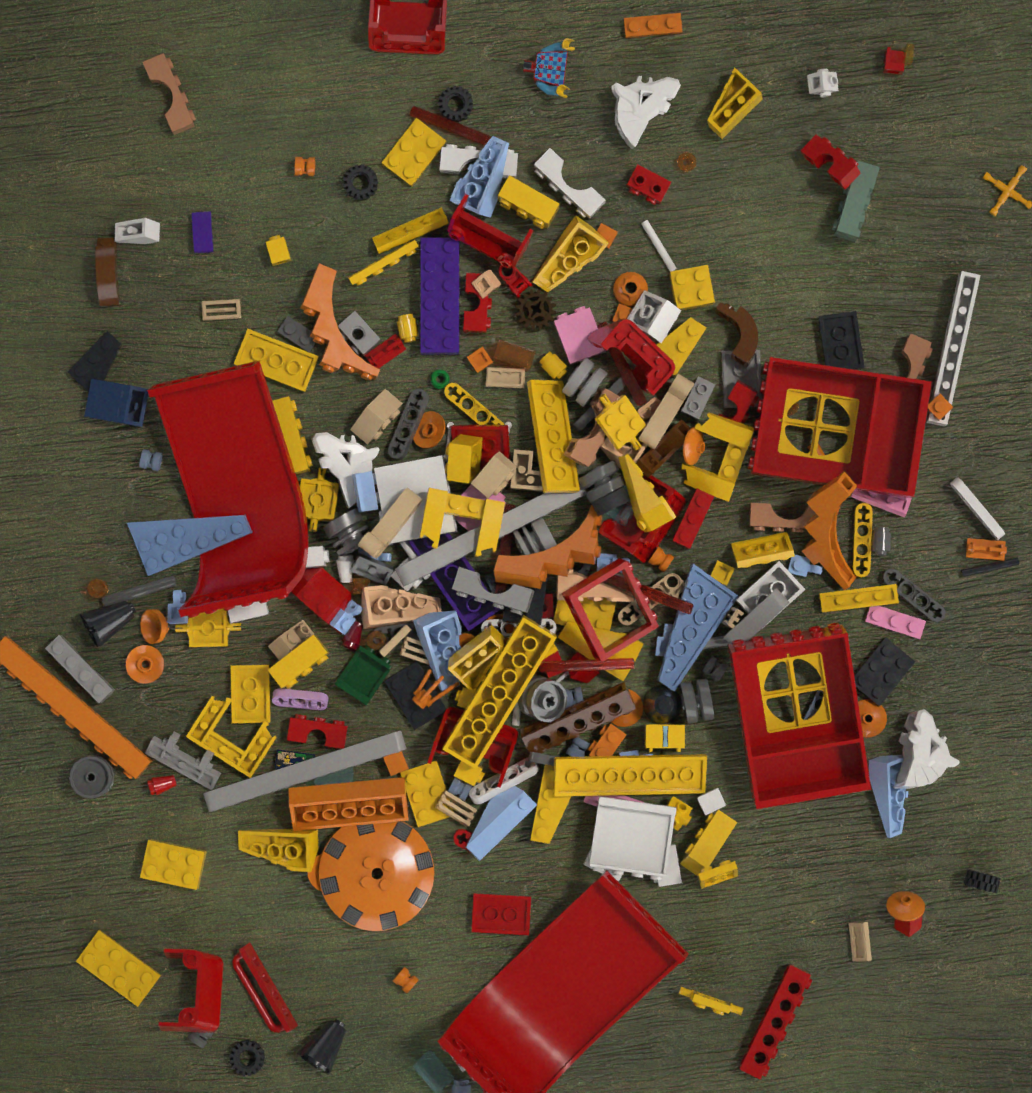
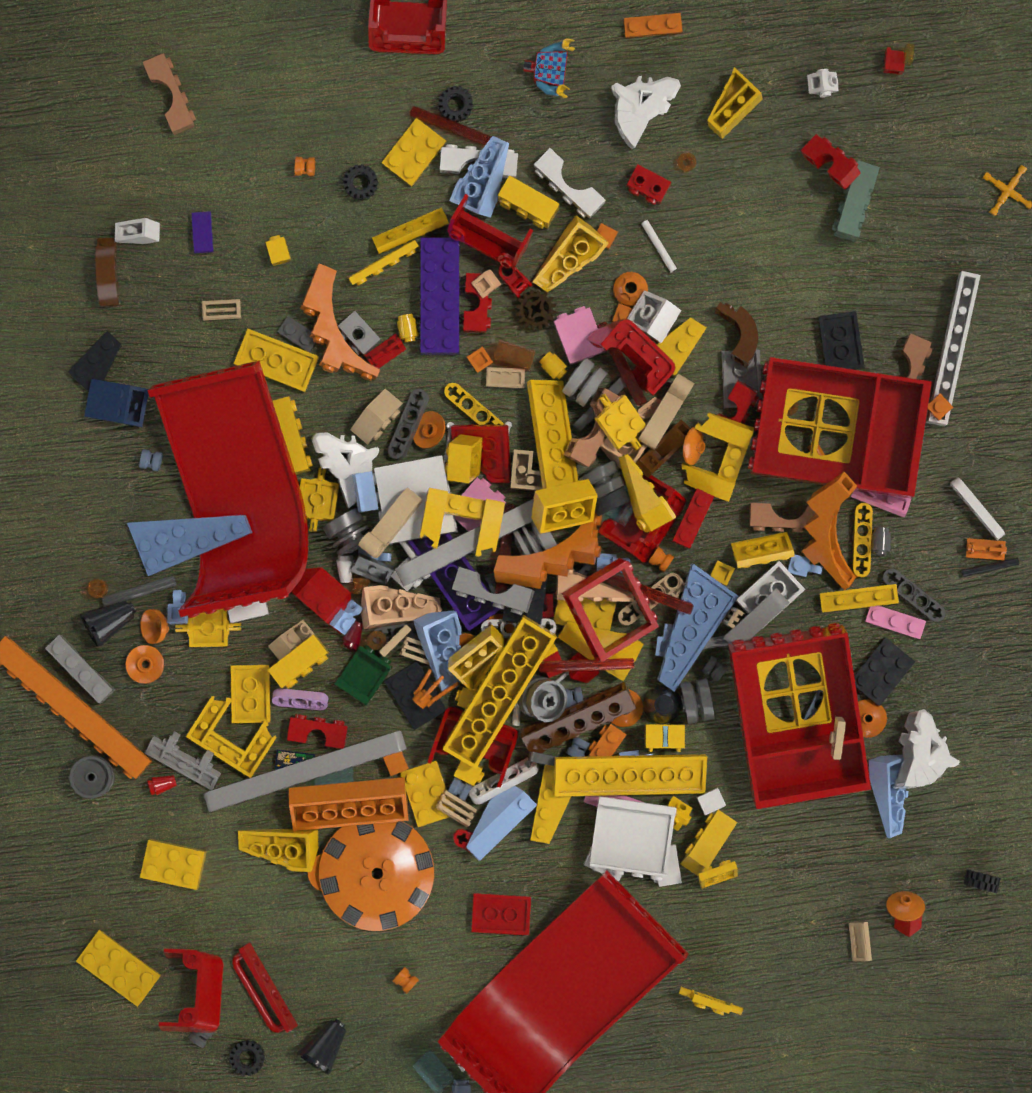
white brick [306,546,330,568] -> none
green plate [430,370,450,389] -> none
tan brick [471,451,517,498] -> none
yellow brick [669,265,715,311] -> none
light grey brick [681,376,715,421] -> none
red brick [738,963,812,1080] -> none
none -> yellow brick [531,479,597,534]
none -> tan plate [829,717,846,760]

